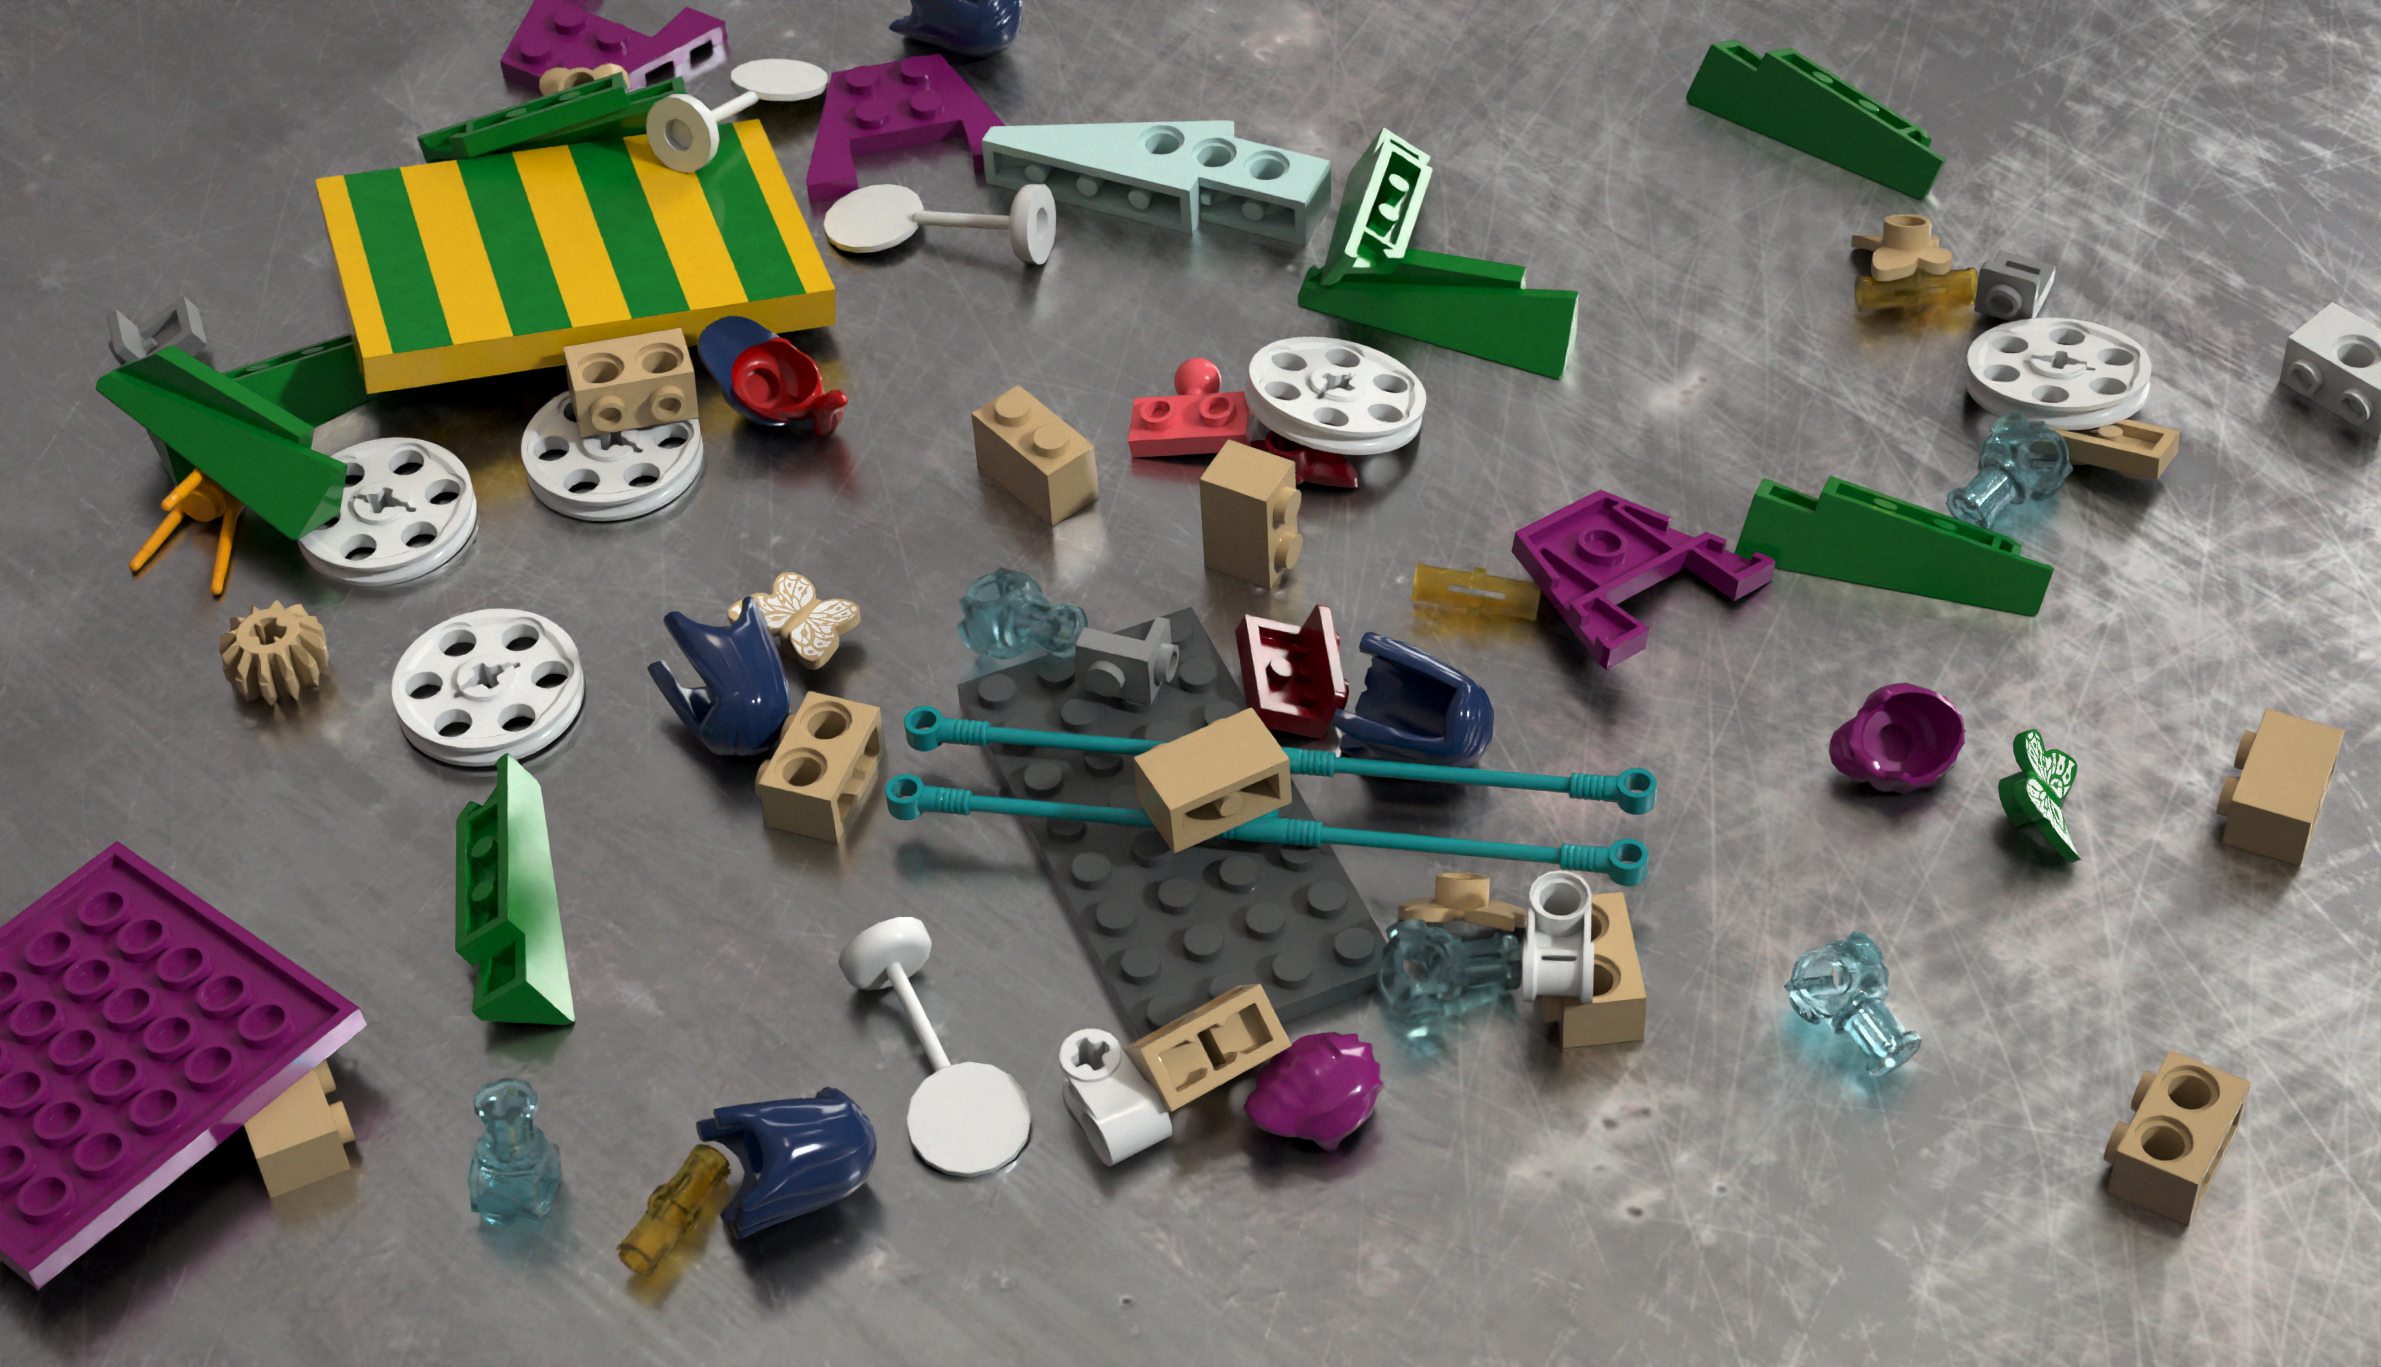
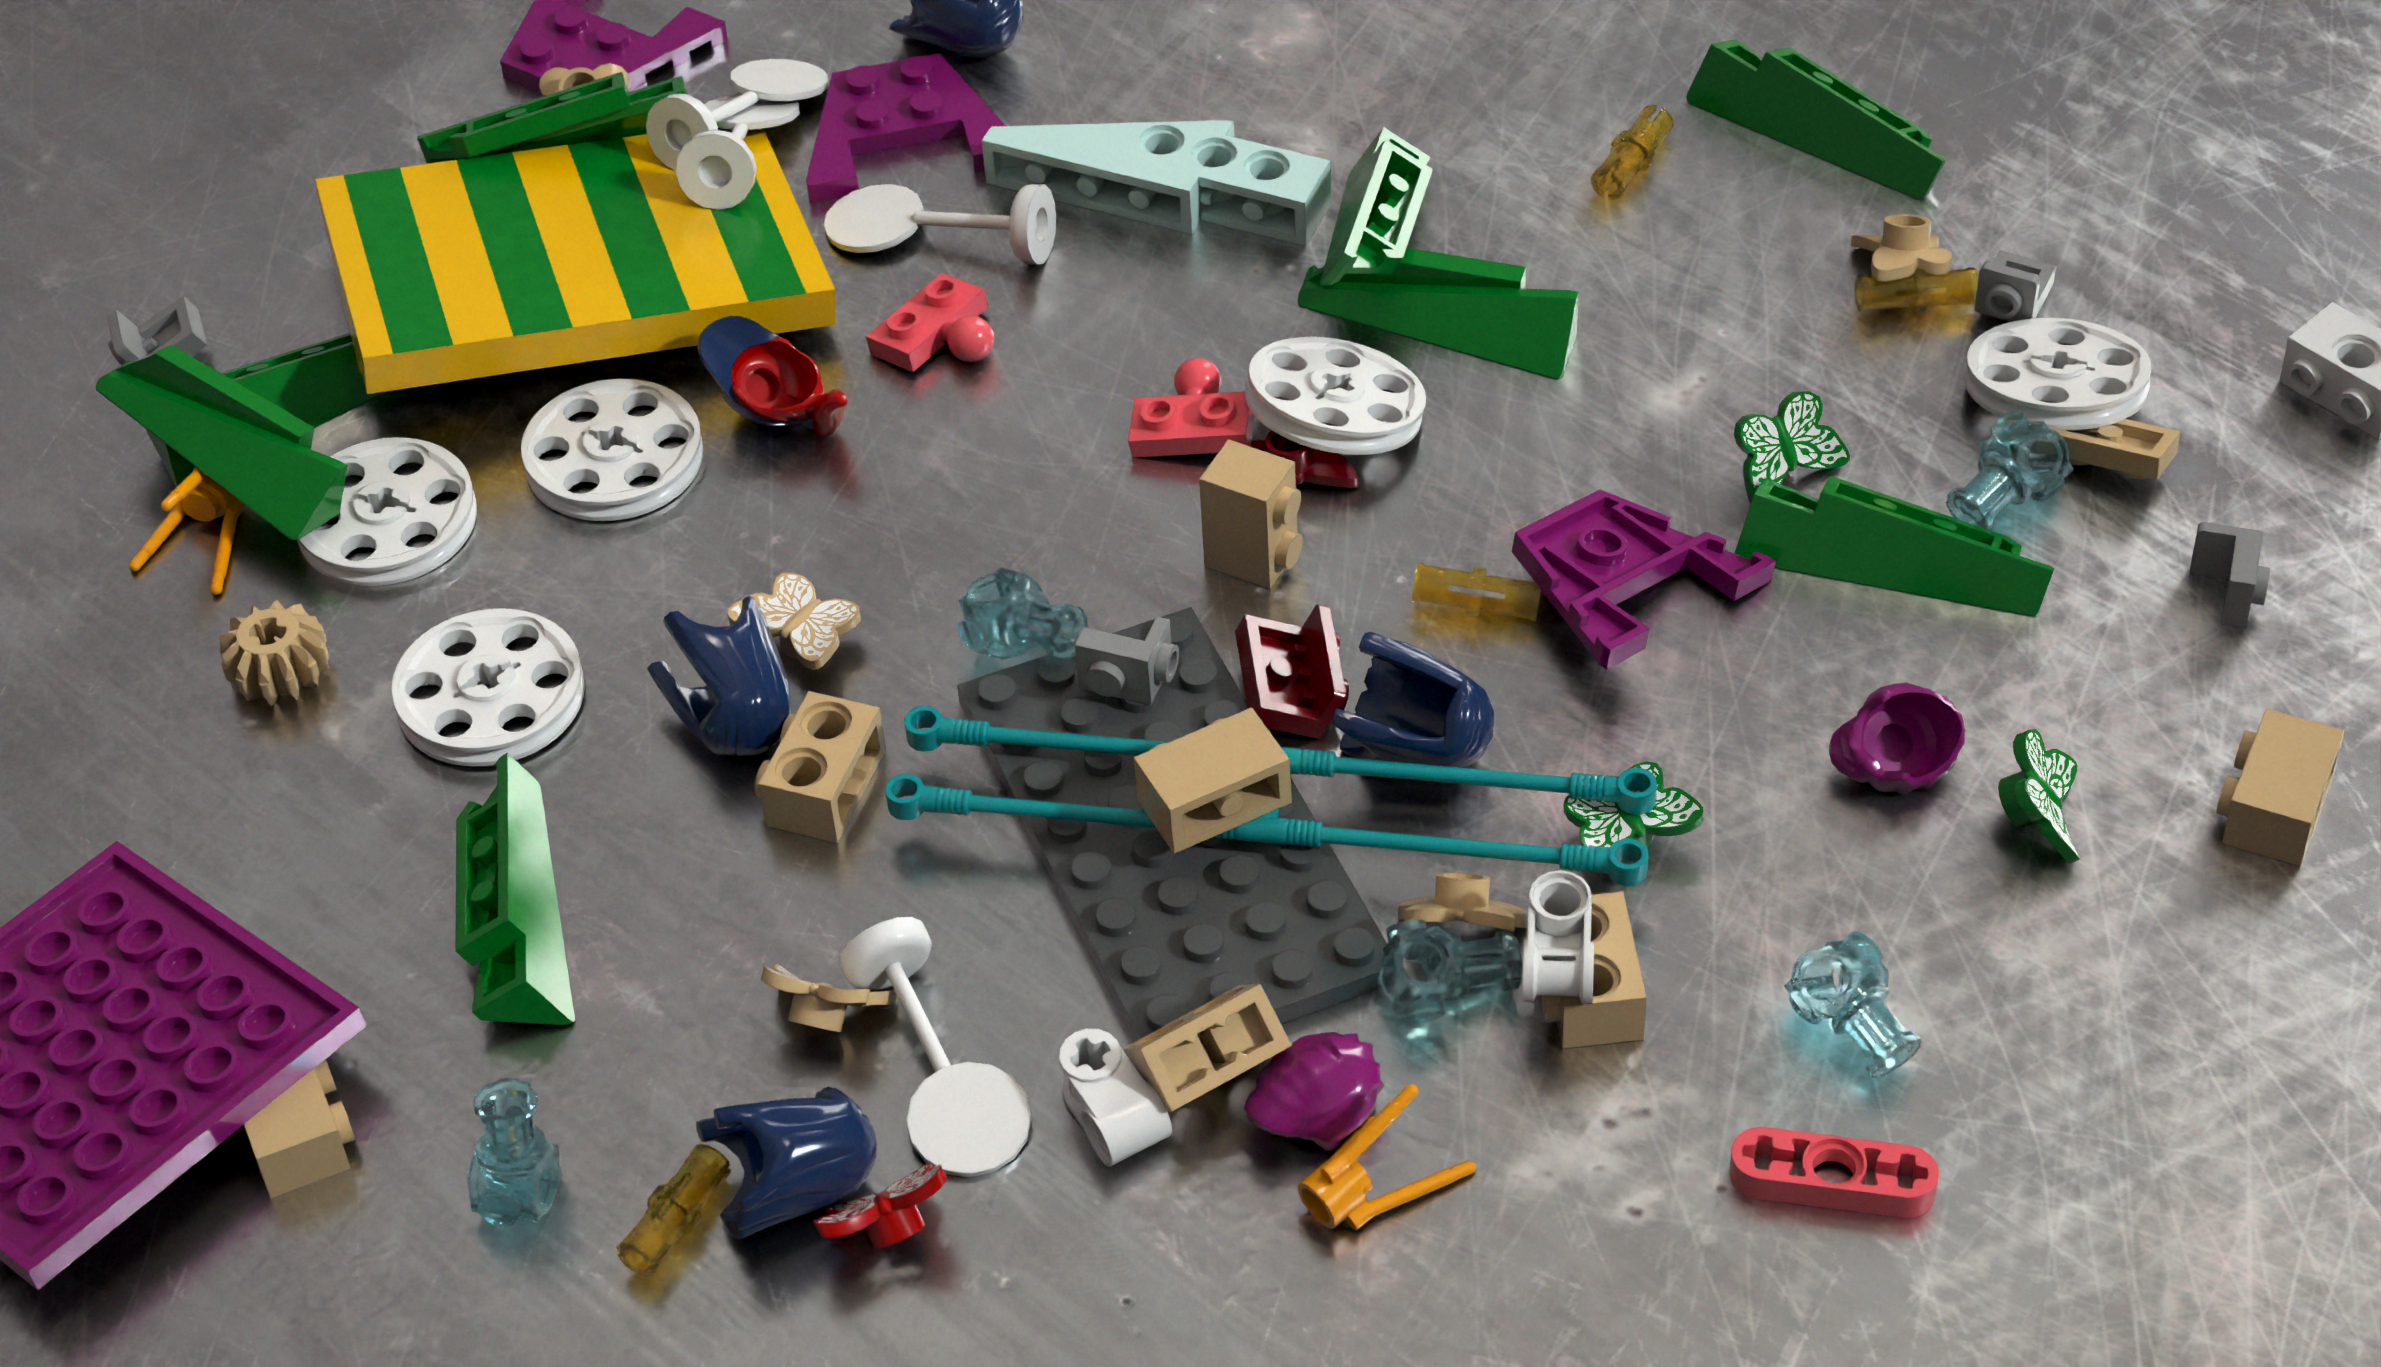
tan brick [563,328,699,438] -> none
tan brick [971,384,1099,528] -> none
tan brick [2103,1050,2251,1226] -> none
none -> white piece [675,93,799,210]
none -> tan animal [761,964,898,1033]
none -> red animal [814,1161,947,1249]
none -> coral plate [866,272,994,372]
none -> light orange plant [1297,1084,1476,1231]
none -> green animal [1563,761,1704,848]
none -> clear yellow pin [1591,105,1674,200]
none -> coral beam [1729,1127,1939,1218]
none -> green animal [1734,391,1850,504]
none -> light grey bracket [2190,522,2270,629]

